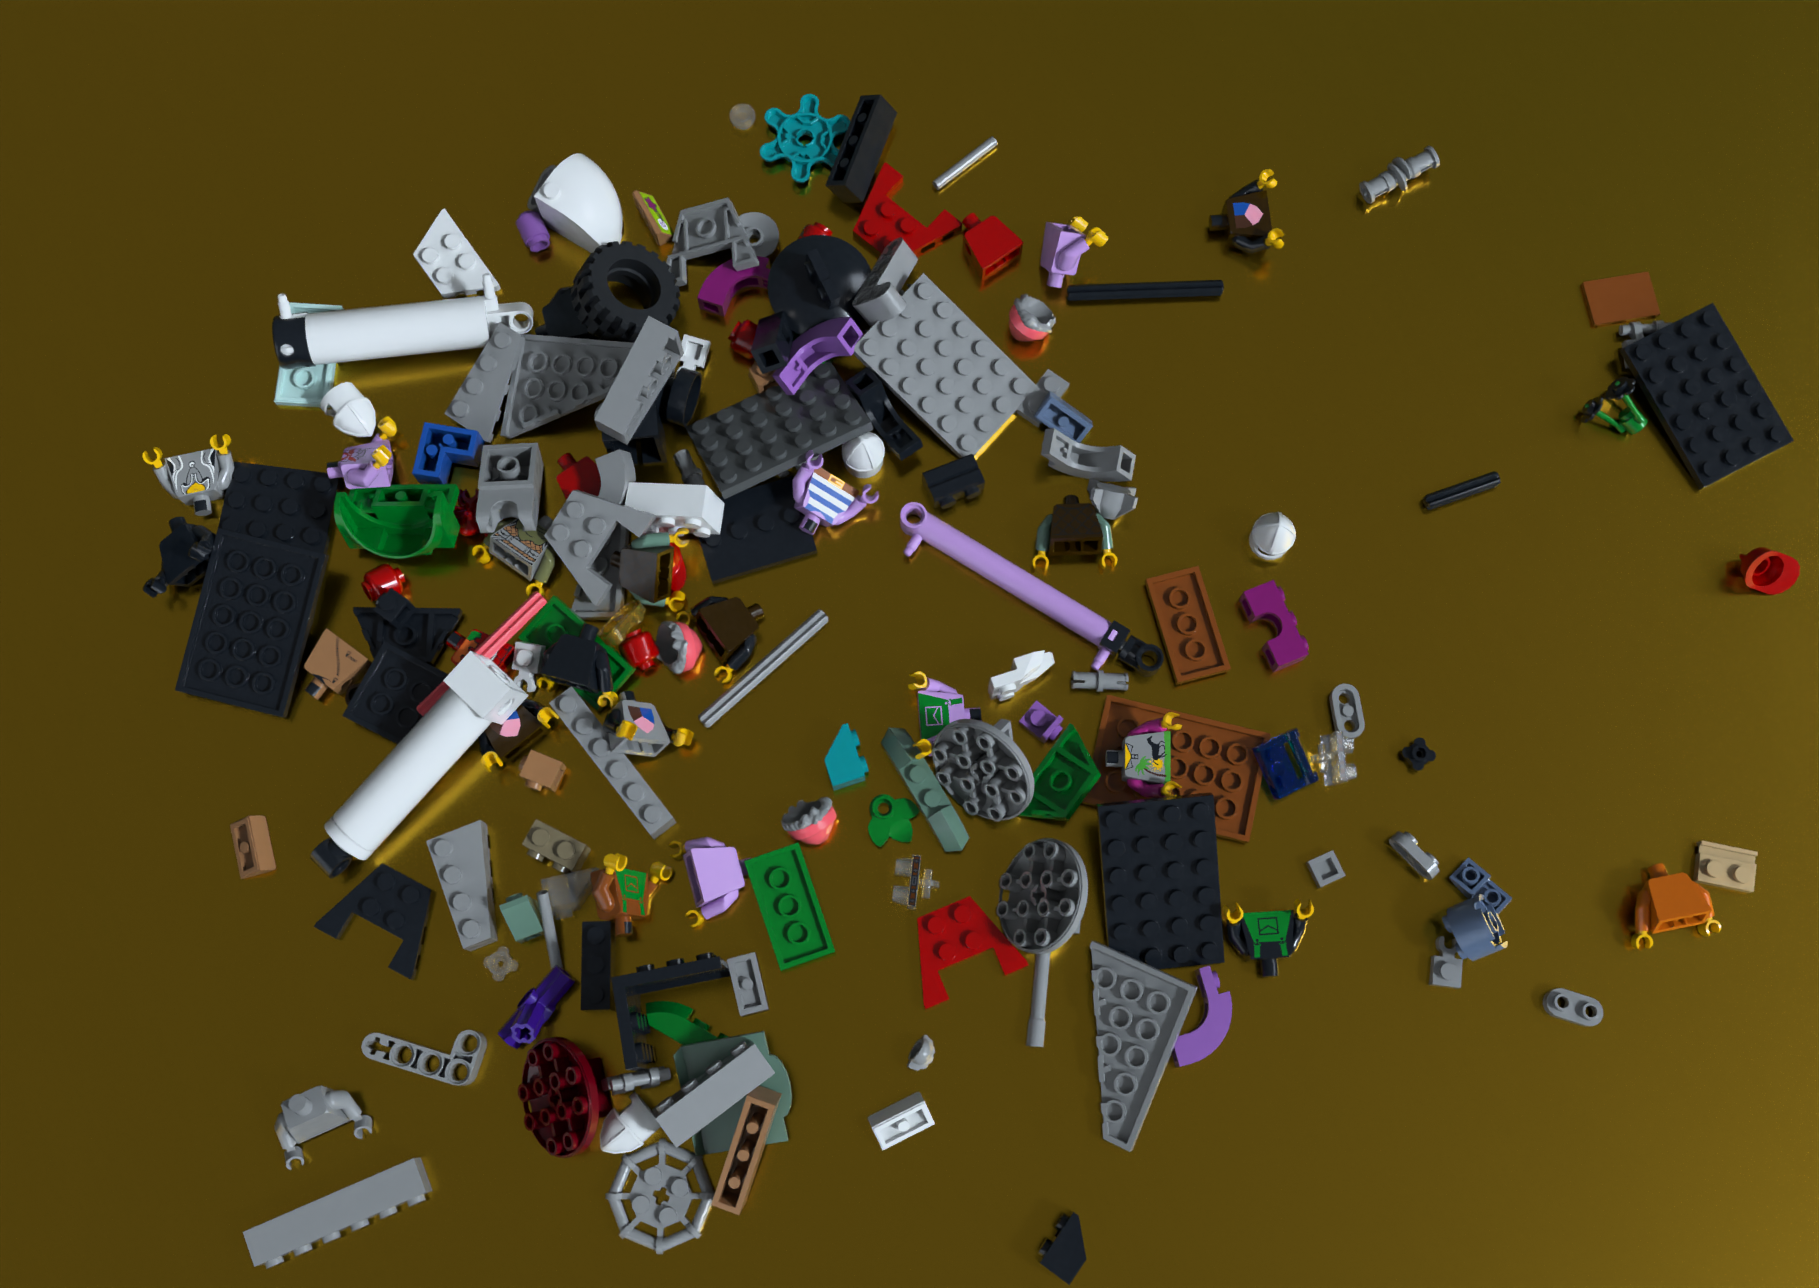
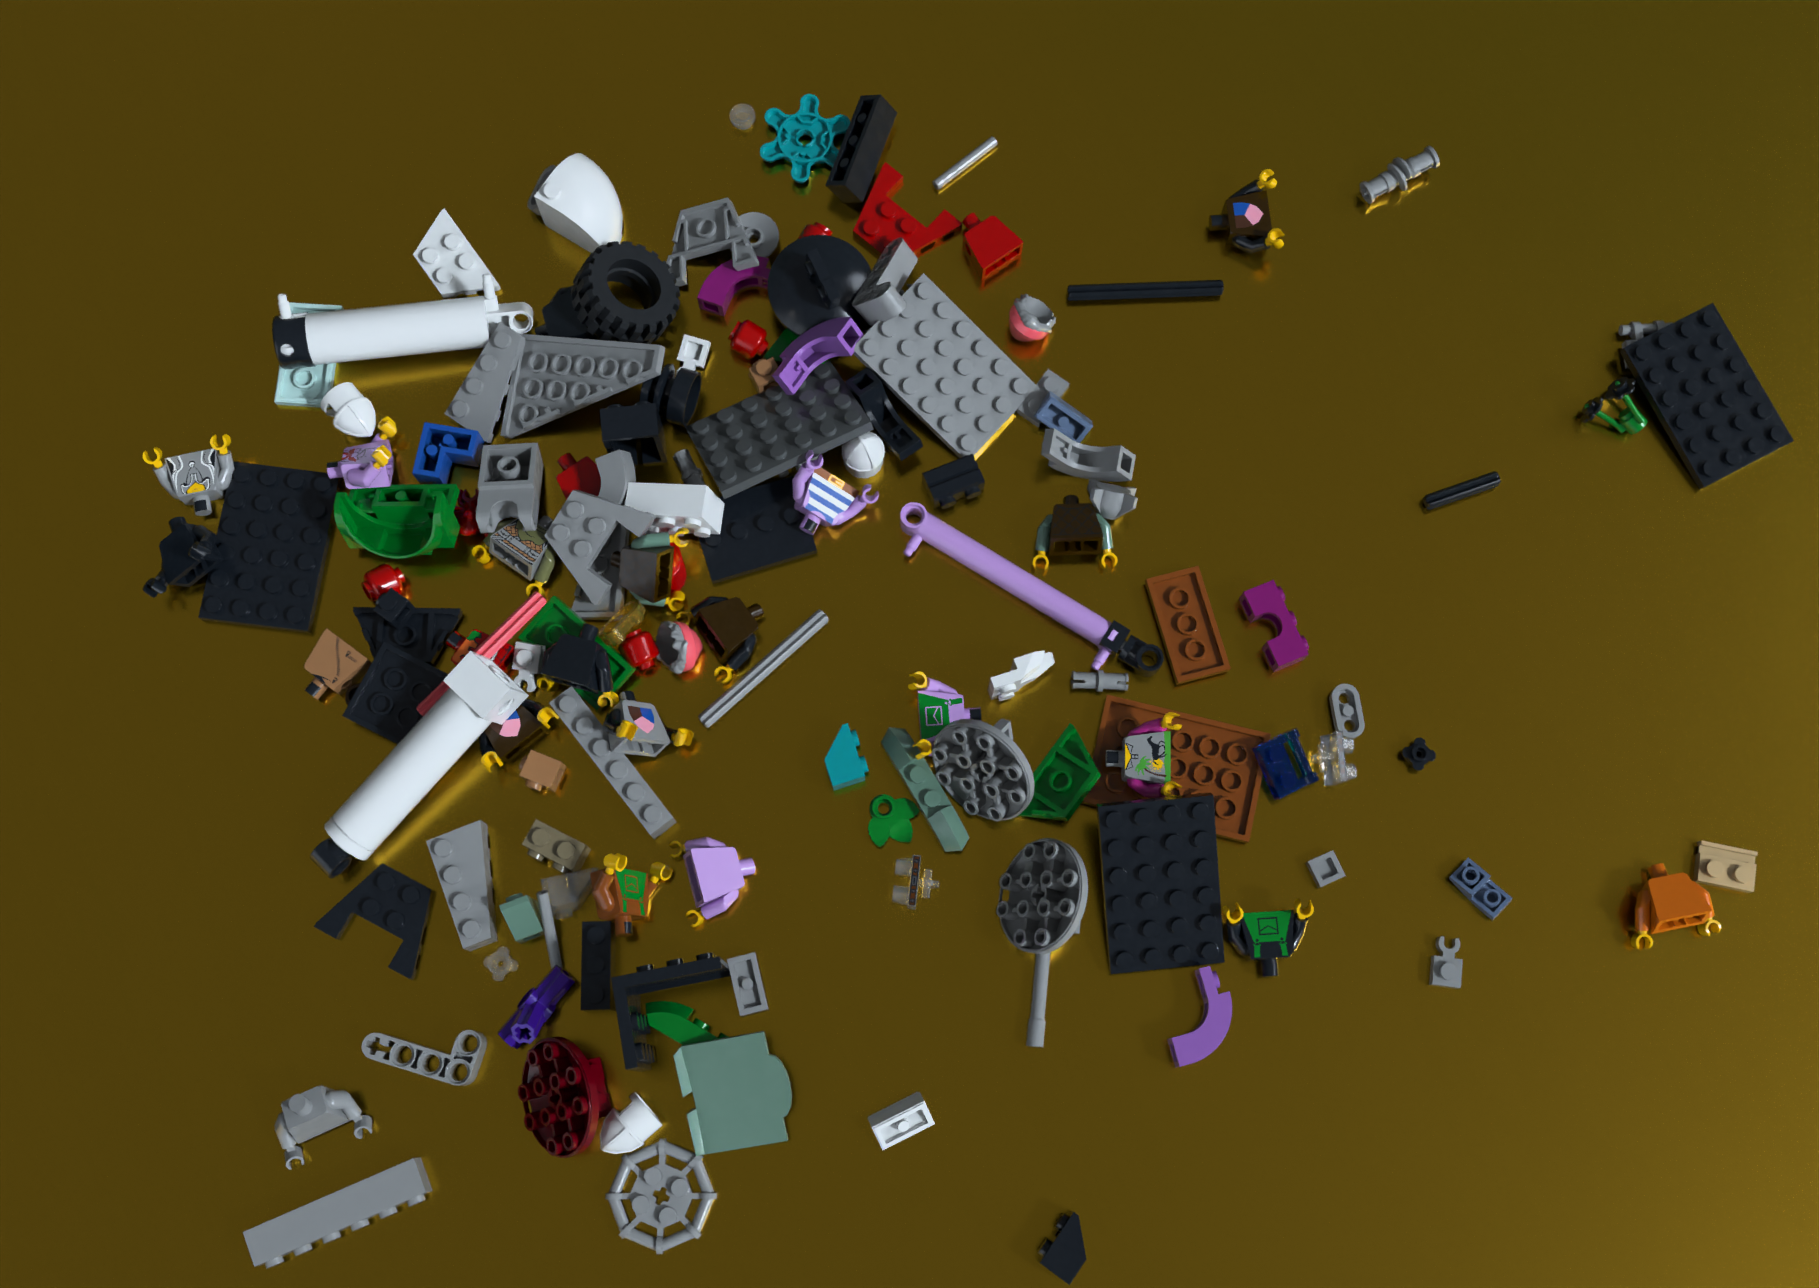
black plate [175,528,329,717] -> none
medium nougat slope [230,815,276,879] -> none
medium lavender brick [516,210,550,252] -> none
light grey wedge [594,316,684,445] -> none
light grey plate [601,1066,671,1096] -> none
medium nougat slope [632,190,674,246] -> none
light grey wedge [652,1041,775,1148] -> none
medium nougat brick [711,1086,782,1215] -> none
green plate [744,842,835,971] -> none
black brick [751,311,794,374] -> none
hair [781,797,837,845] -> none
light grey piece [907,1035,935,1071] -> none
red wing [917,896,1029,1010] -> none
medium lavender bracket [1018,700,1064,744] -> none
lavender torso [1040,217,1108,288] -> none
light grey wing [1090,941,1198,1152] -> none
white helmet [1249,512,1296,560] -> none
light grey plate [1389,831,1439,880] -> none
sand blue brick [1442,894,1508,961] -> none
light grey plate [1543,988,1603,1027] -> none
dark orange piece [1581,272,1661,327] -> none
red piece [1739,547,1800,595] -> none

